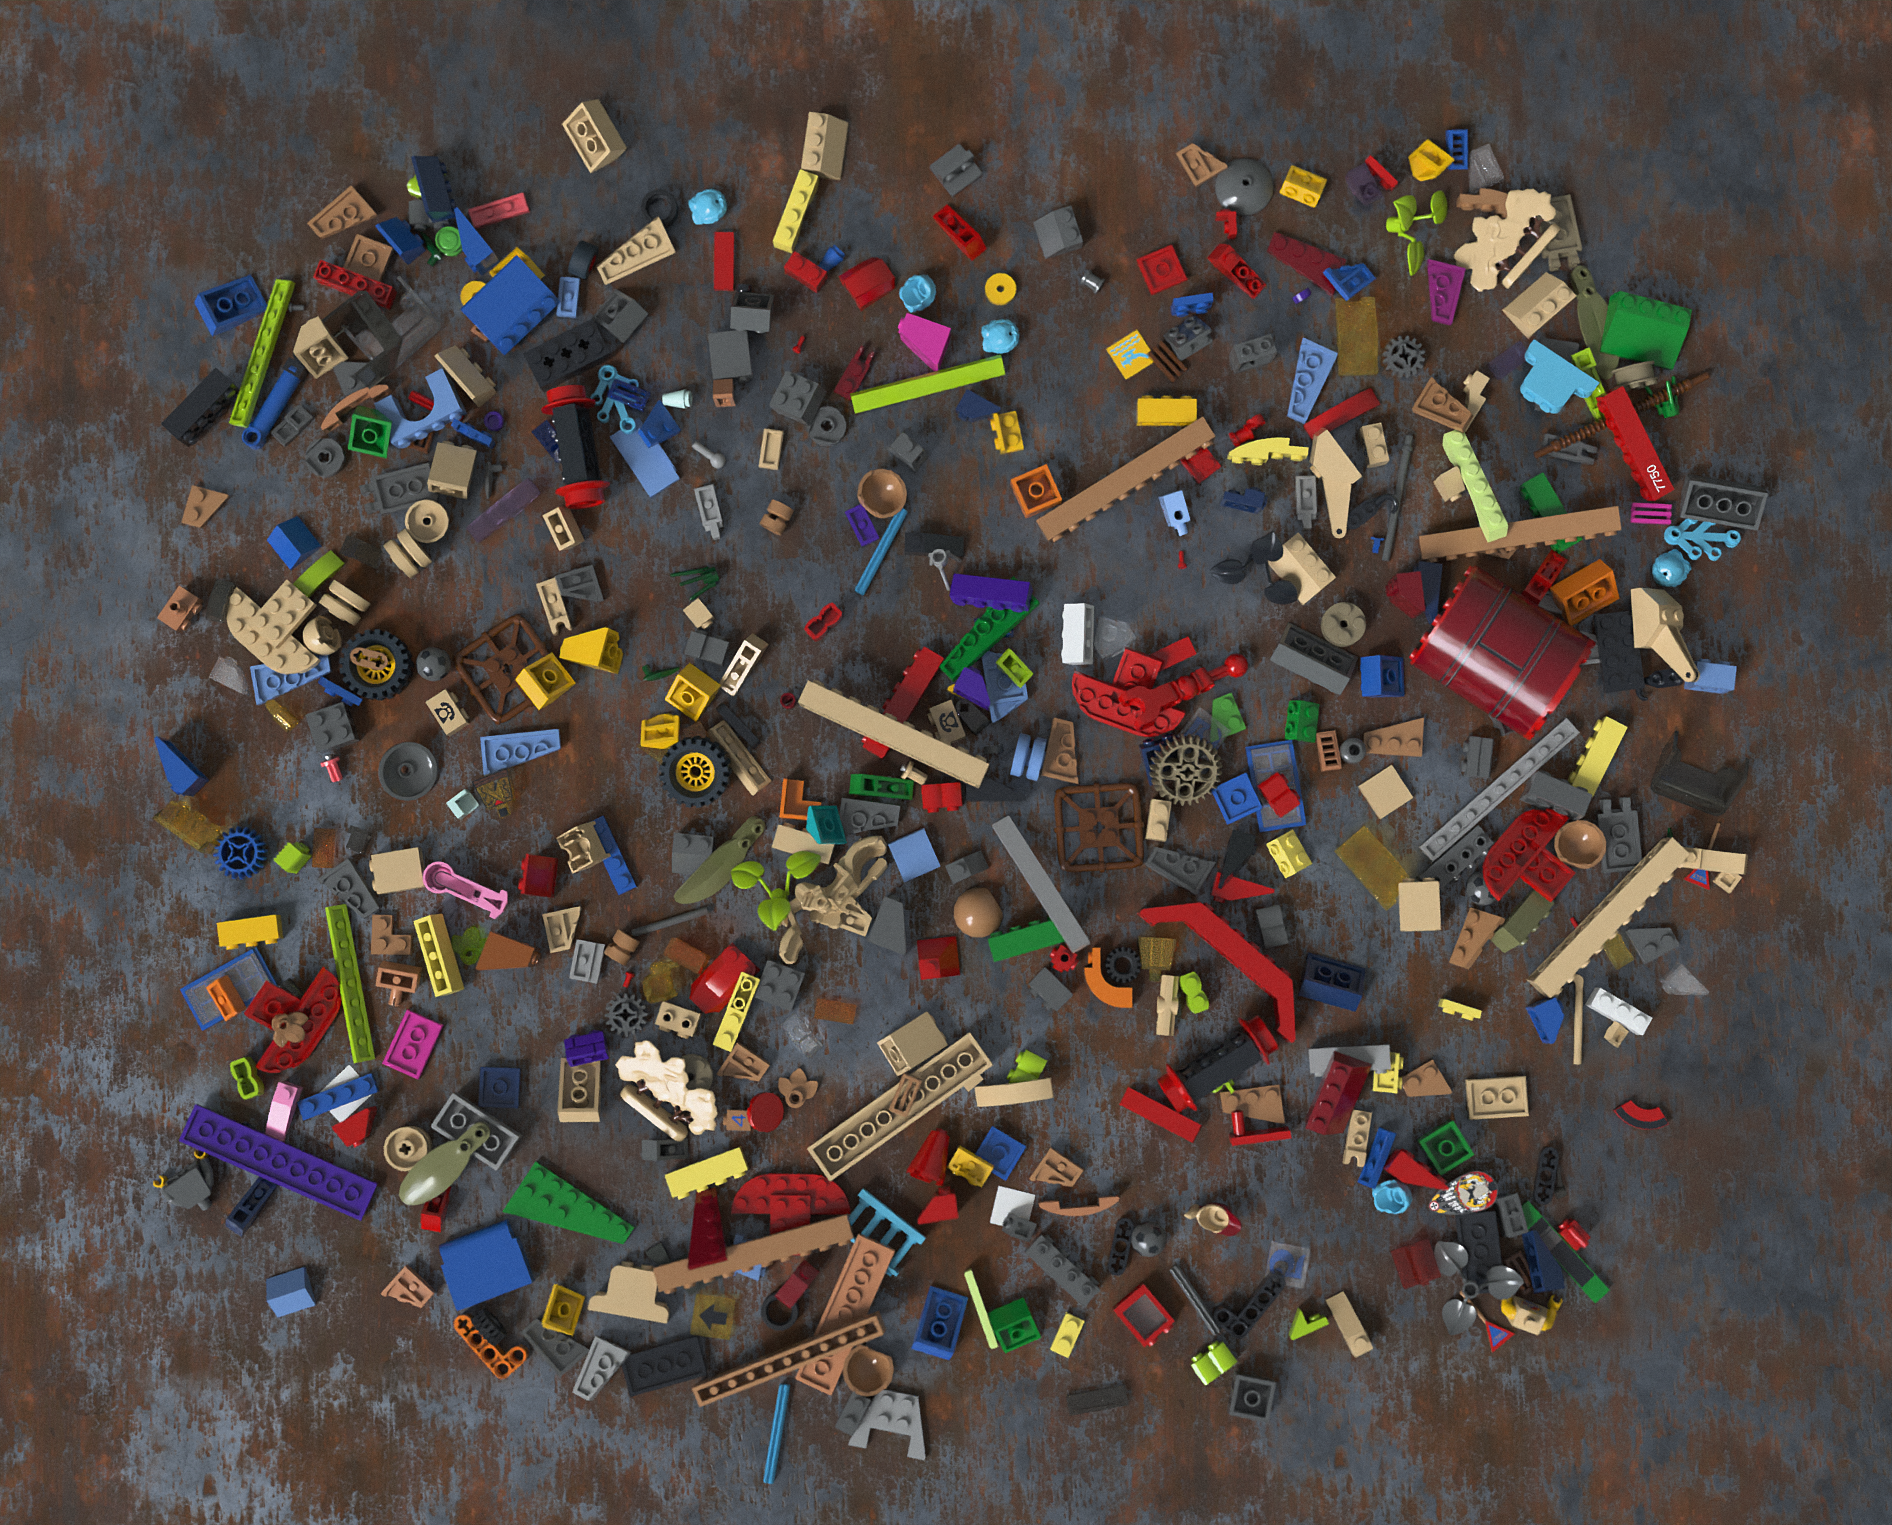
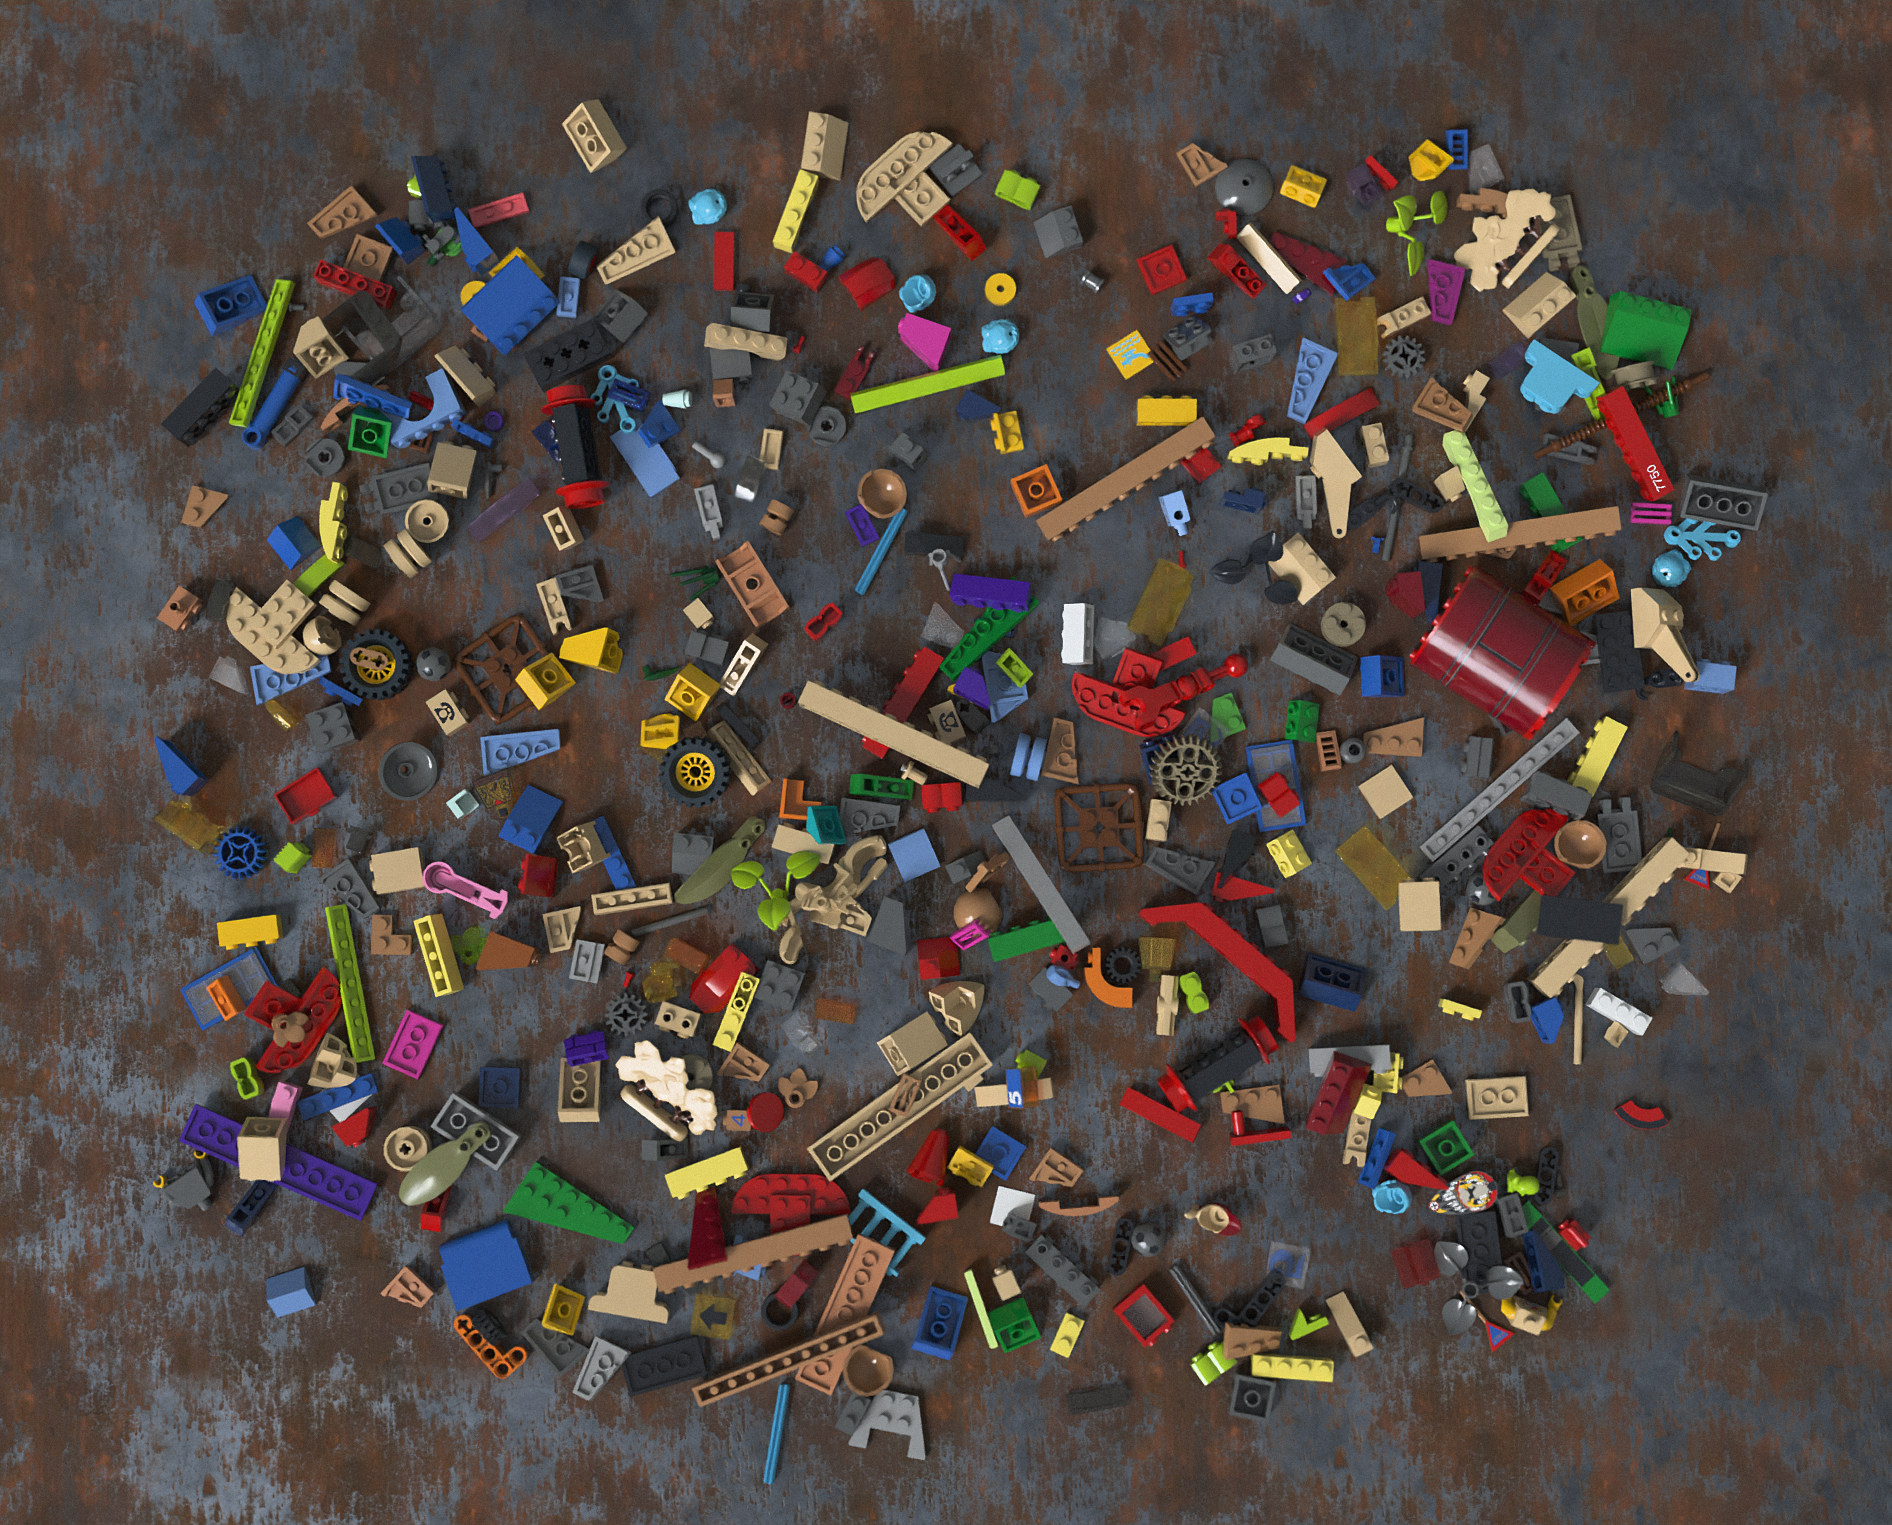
coral piece [320,754,343,782] -> none
nougat brick [375,960,422,1006] -> none
none -> tan slope [237,1117,287,1181]
none -> red container [274,767,338,825]
none -> tan brick [307,1033,357,1088]
none -> light yellow slope [319,482,348,564]
none -> blue wing [333,373,412,419]
none -> dark grey piece [422,221,461,261]
none -> blue slope [498,785,563,855]
none -> tan slope [592,883,674,915]
none -> tan arch [704,323,788,361]
none -> nougat piece [715,541,790,629]
none -> clear smoke slope [735,456,766,502]
none -> tan plate [857,132,952,227]
none -> clear wing [921,602,964,650]
none -> tan brick [929,981,984,1036]
none -> dark pink tile [950,919,991,951]
none -> medium nougat wing [965,852,1011,893]
none -> tan brick [992,1265,1021,1301]
none -> lime brick [995,169,1040,210]
none -> panel [1005,1066,1039,1109]
none -> medium blue piece [1046,965,1080,989]
none -> clear yellow piece [1126,558,1194,646]
none -> medium nougat wing [1223,1323,1282,1360]
none -> tile [1236,223,1302,294]
none -> light yellow brick [1250,1353,1334,1382]
none -> light yellow brick [1354,1084,1382,1119]
none -> tan plate [1375,296,1432,338]
none -> black beam [1389,478,1443,514]
none -> dark grey brick [1503,981,1532,1023]
none -> lime animal [1507,1168,1540,1196]
none -> black tile [1537,895,1623,945]

